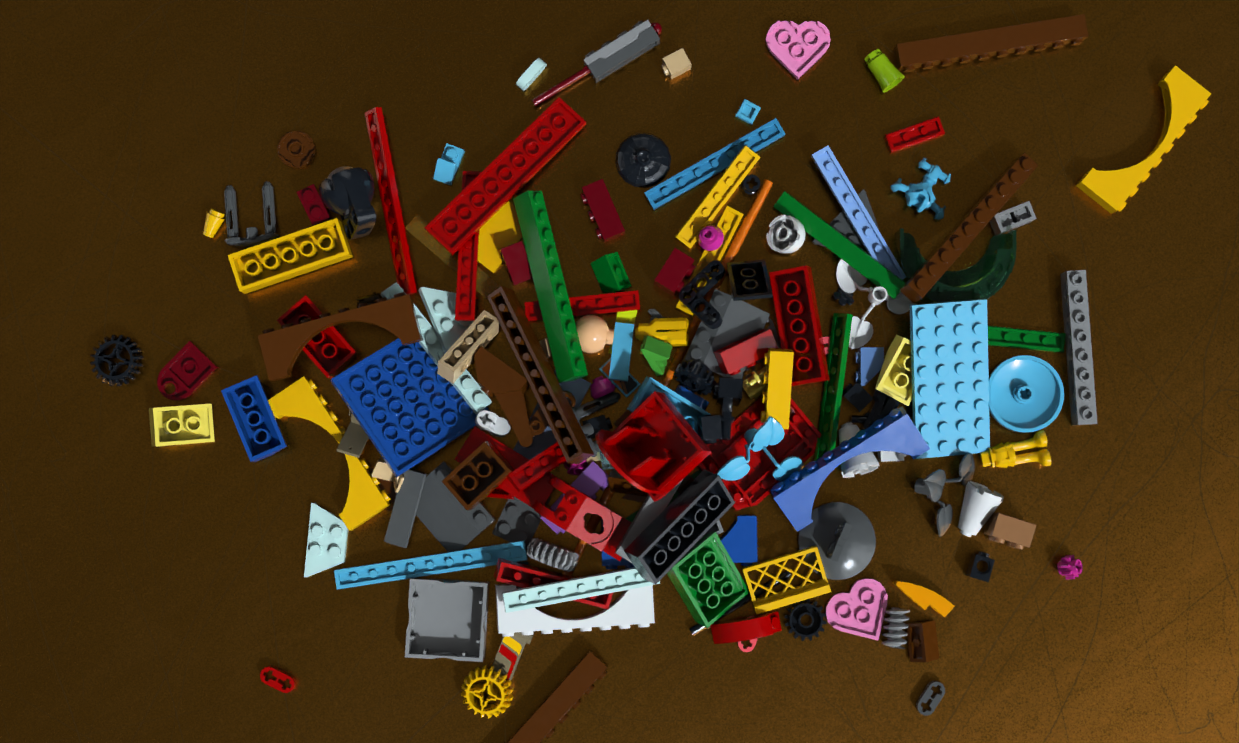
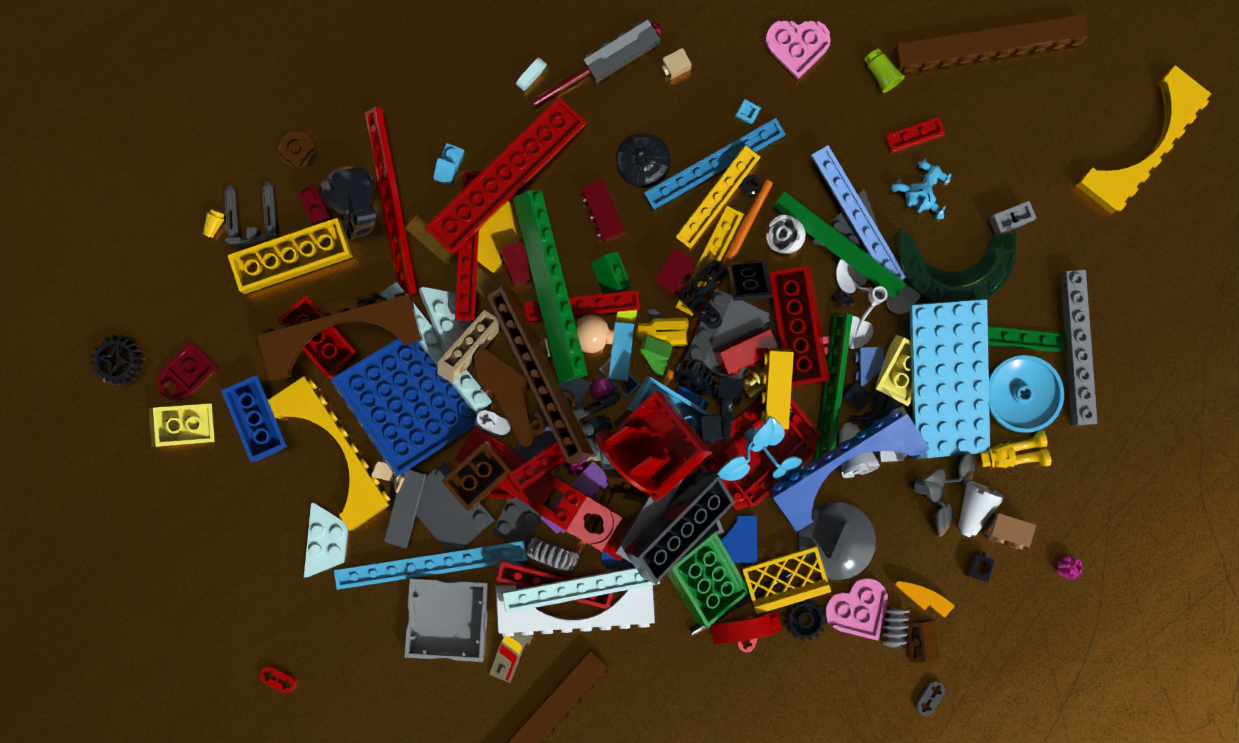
dark tan door [337,410,369,458] -> none
yellow gear [461,665,514,719] -> none
dark pink cone [698,225,724,251] -> none
reddish brown brick [900,152,1039,304] -> none

